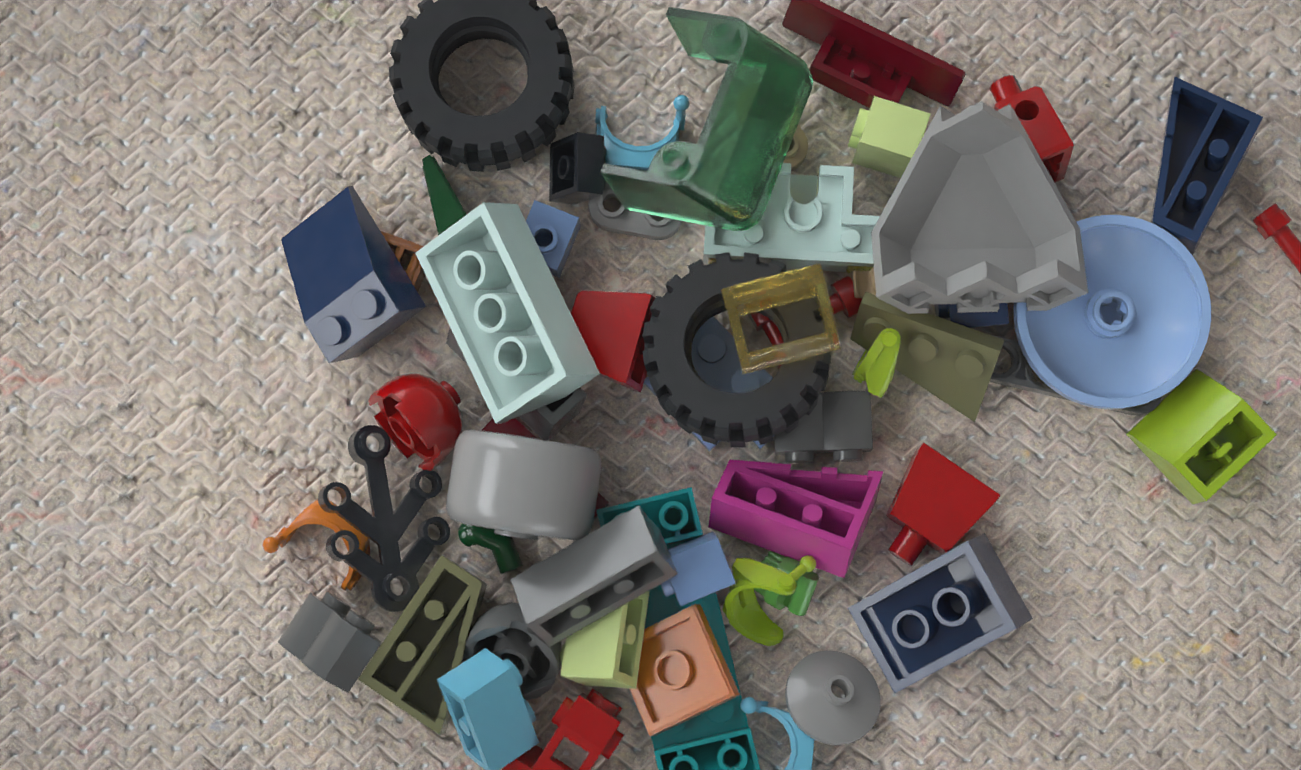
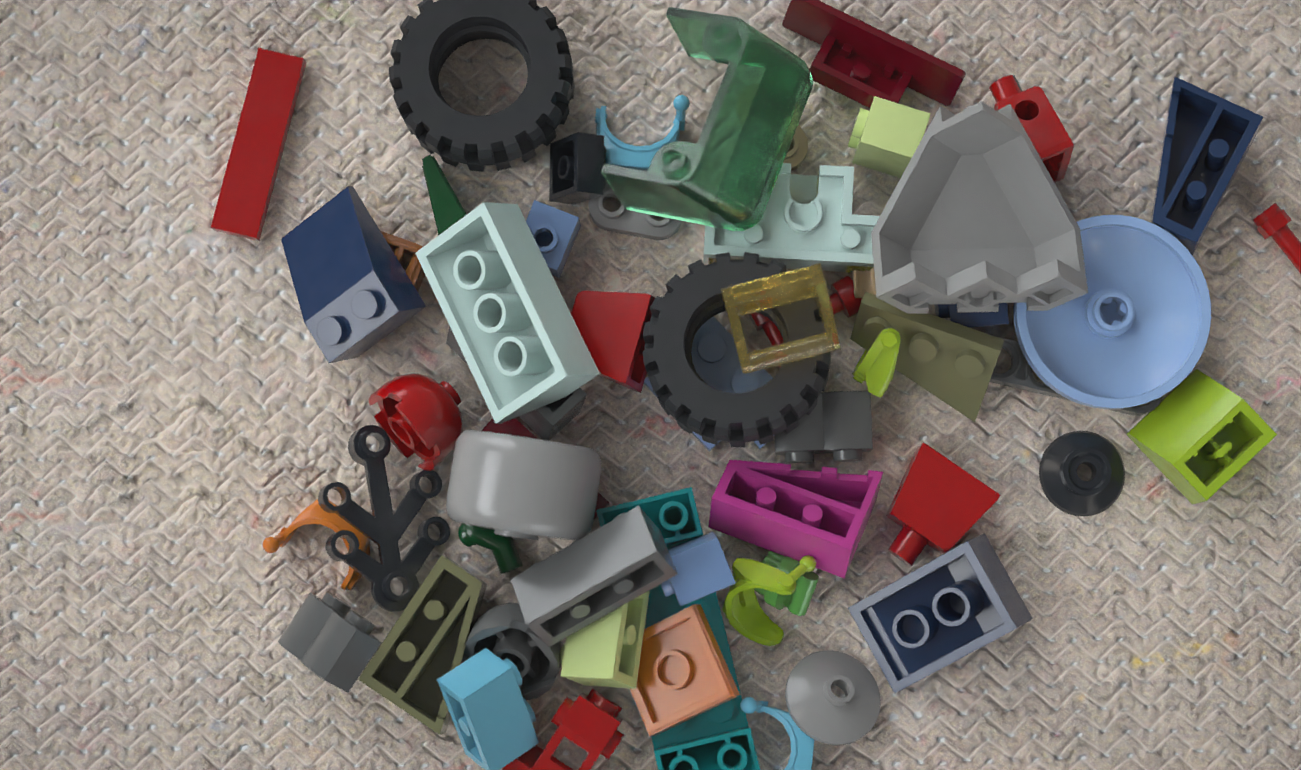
none -> red tile [211,48,307,241]
none -> black piece [1039,431,1125,516]

